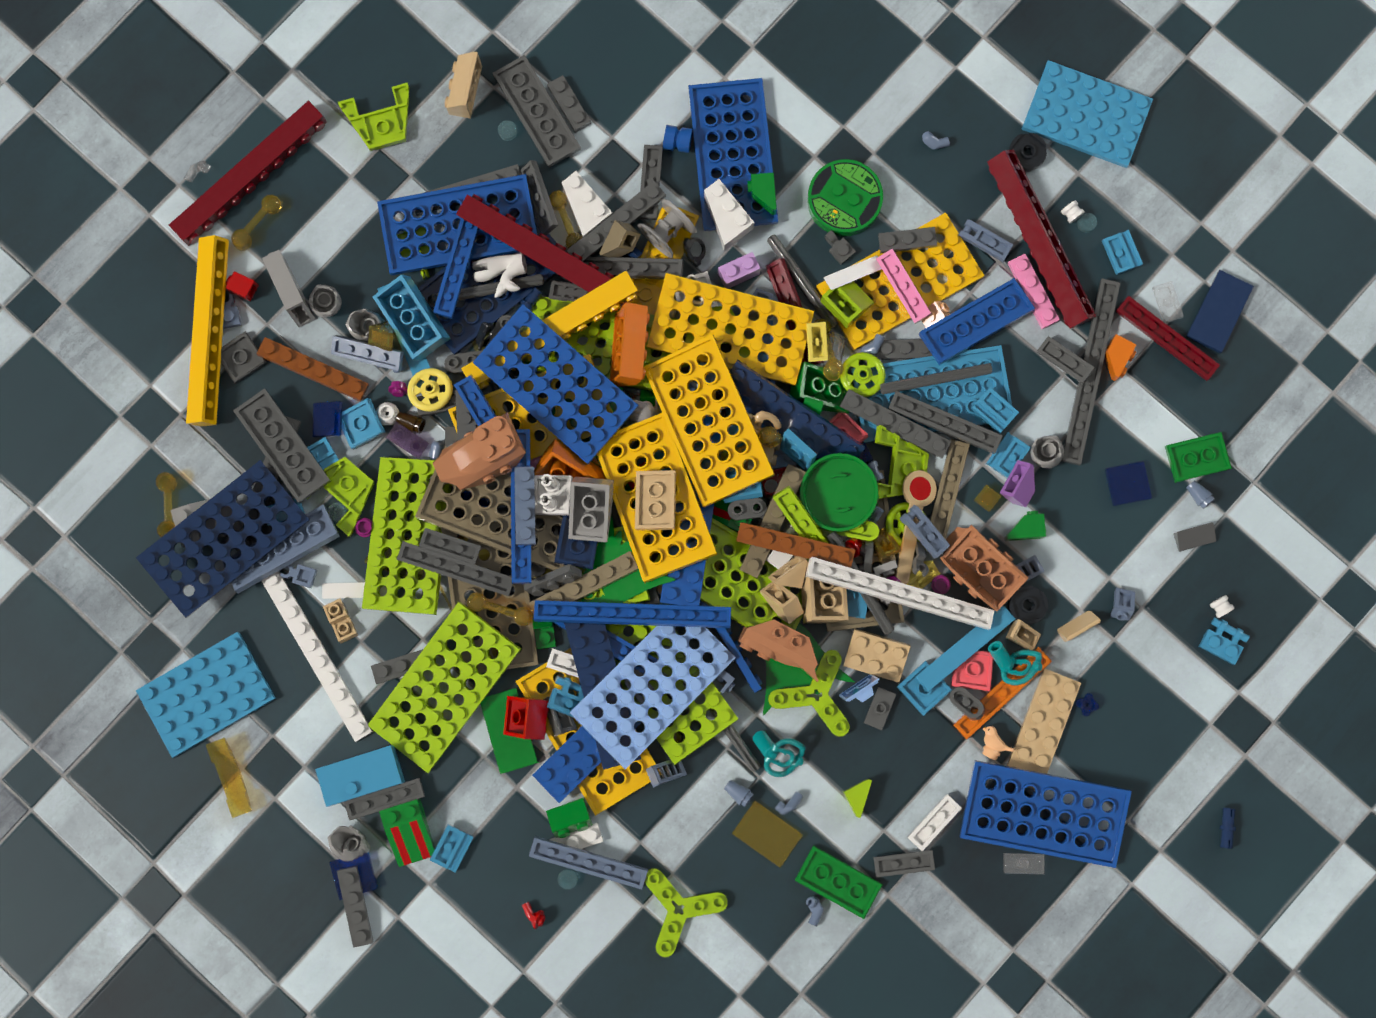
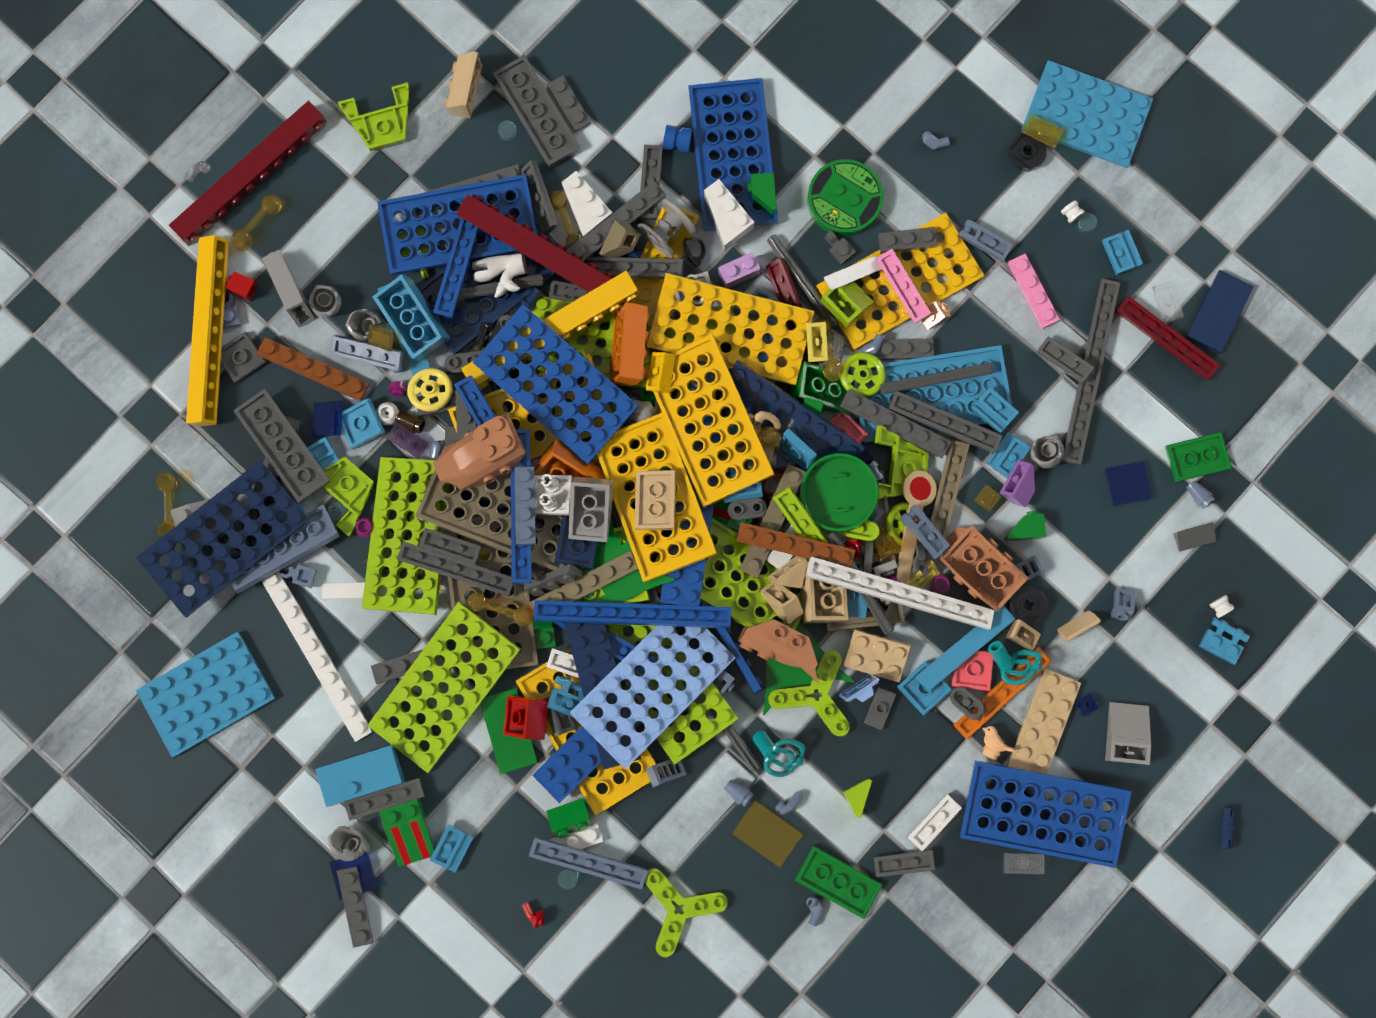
clear yellow slope [206,738,252,818] -> none
tan slope [323,598,358,644] -> none
blue plate [918,278,1035,365] -> none
dark red brick [987,150,1097,329] -> none
orange slope [1104,334,1136,381] -> none
none -> yellow slope [646,352,675,393]
none -> clear yellow plate [1022,114,1064,148]
none -> light grey slope [1105,702,1151,765]

